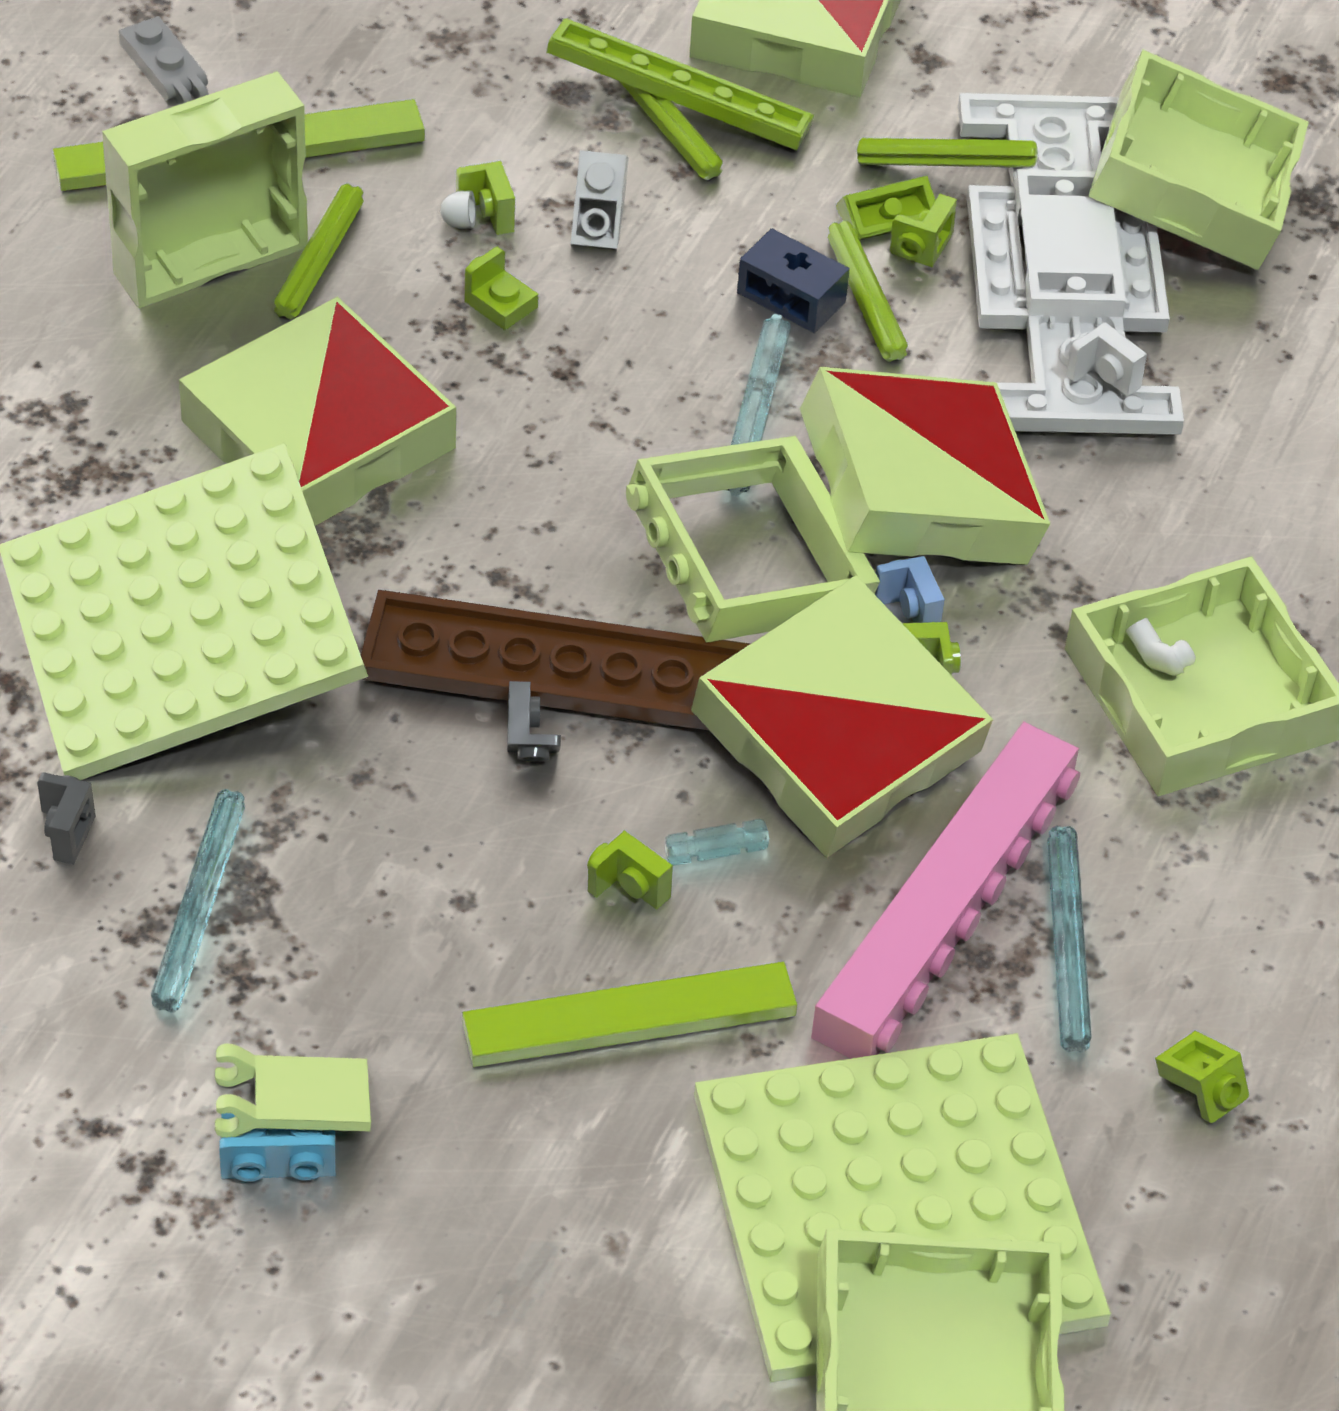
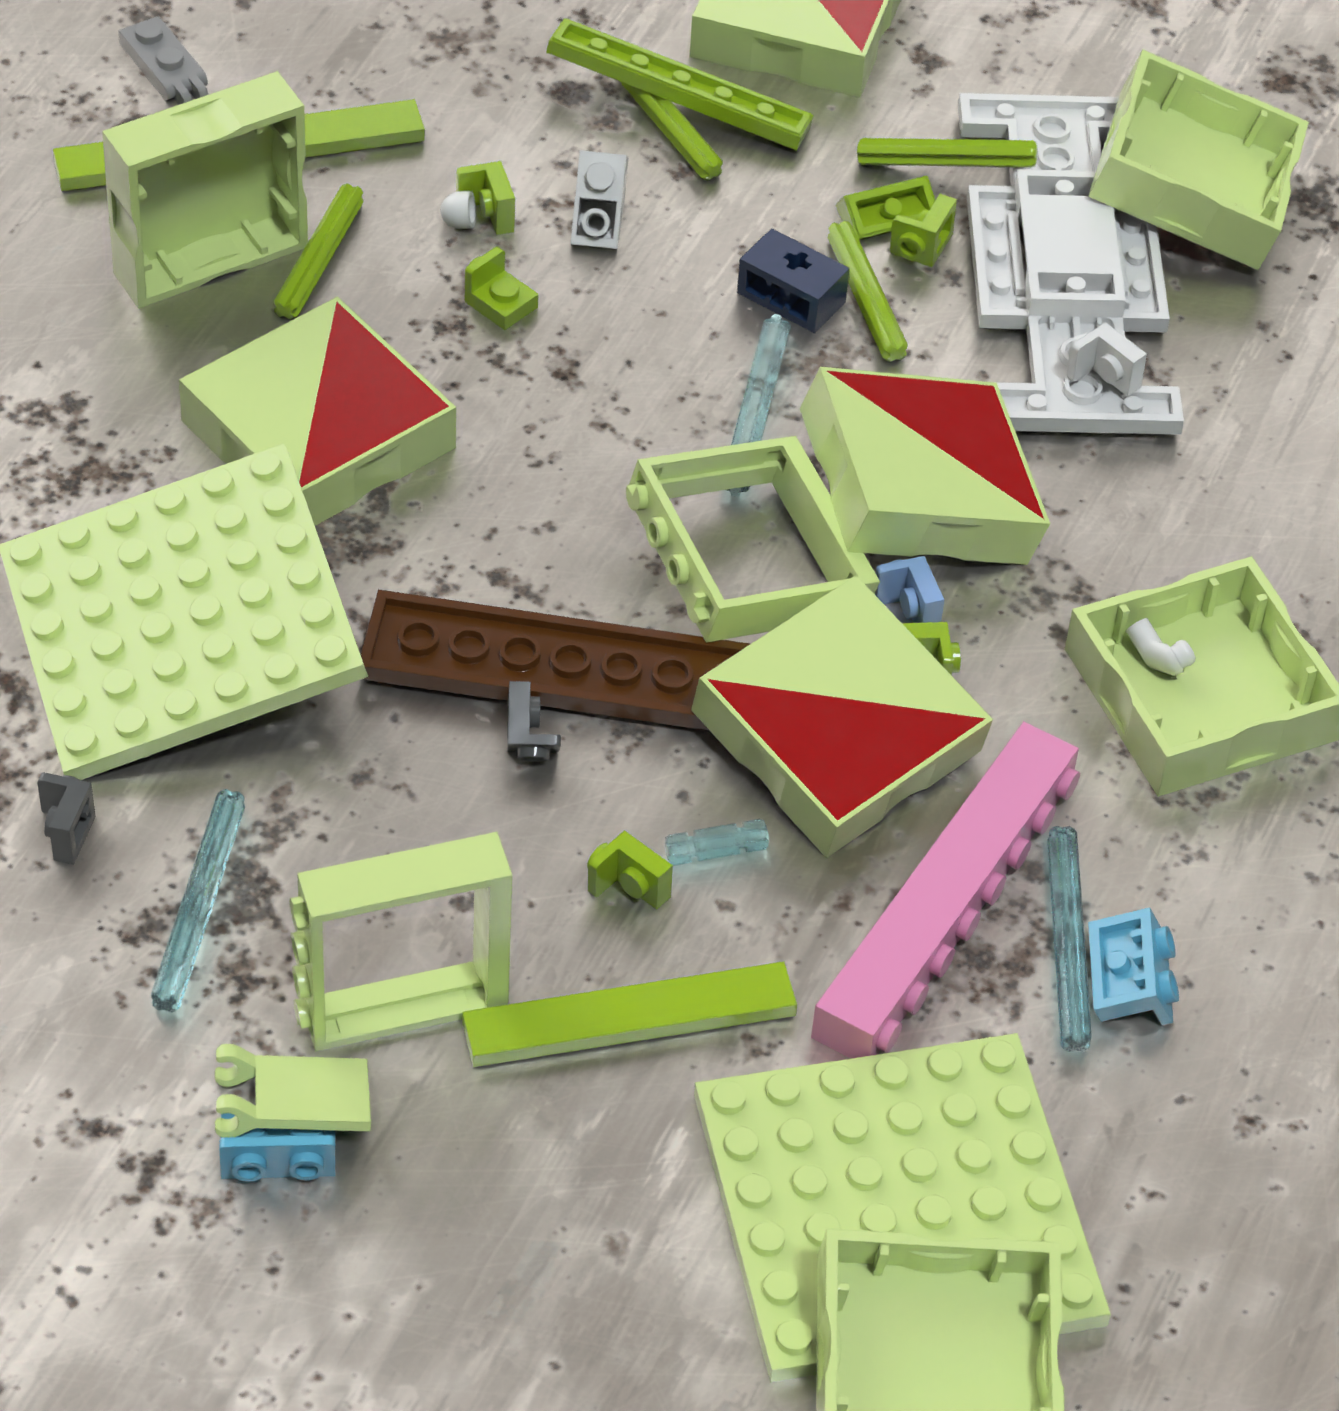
lime bracket [1155,1031,1249,1123] -> none
none -> yellowish green window [289,832,512,1051]
none -> medium azure bracket [1088,907,1179,1025]

